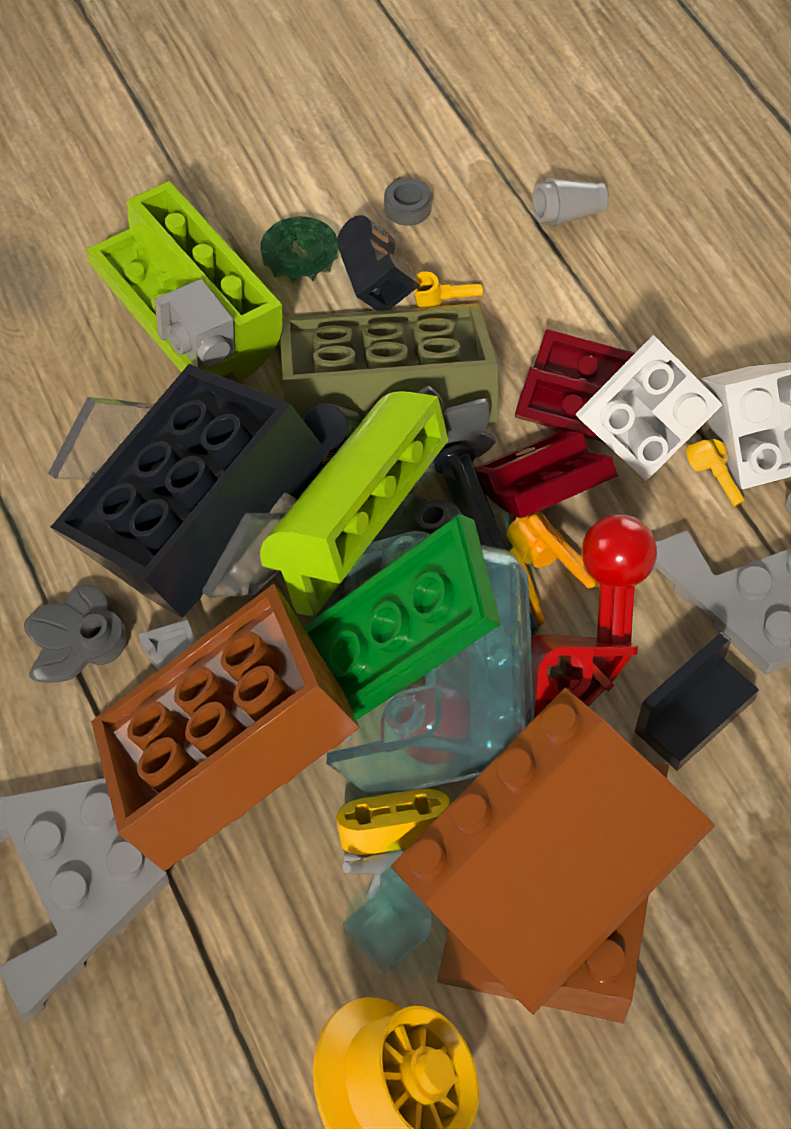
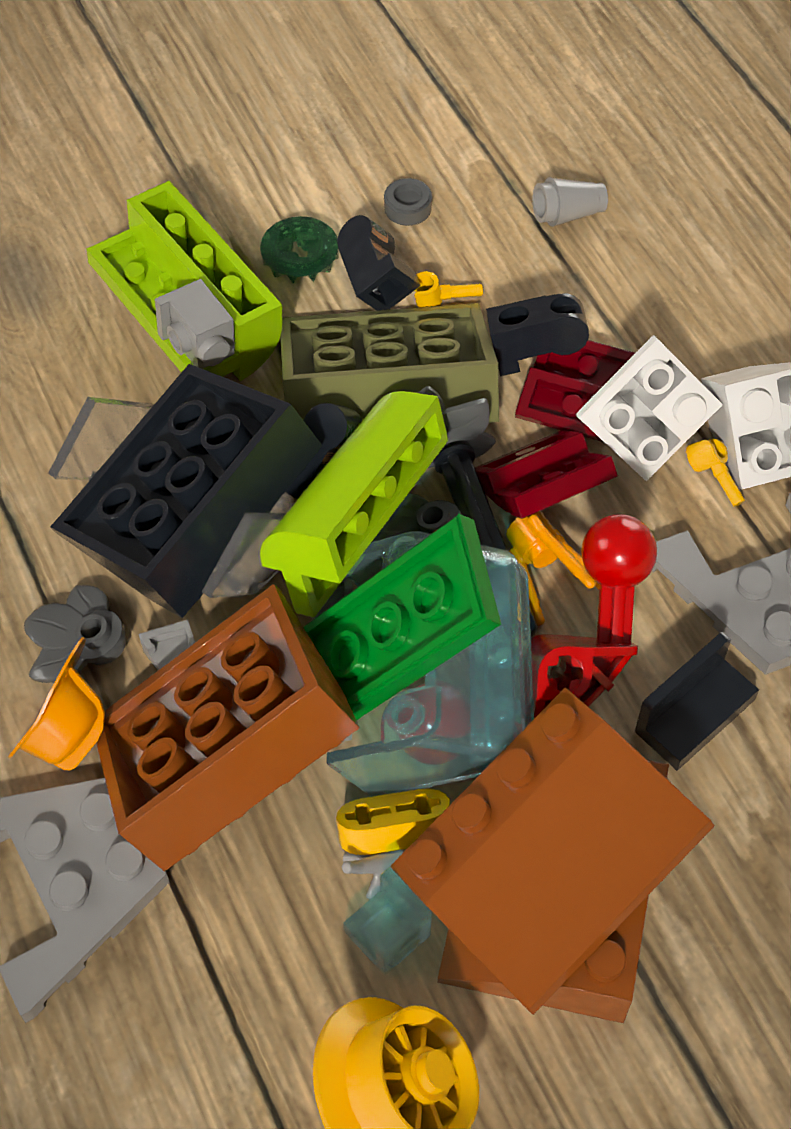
none -> light orange piece [8,637,105,771]
none -> black leg [486,293,589,377]

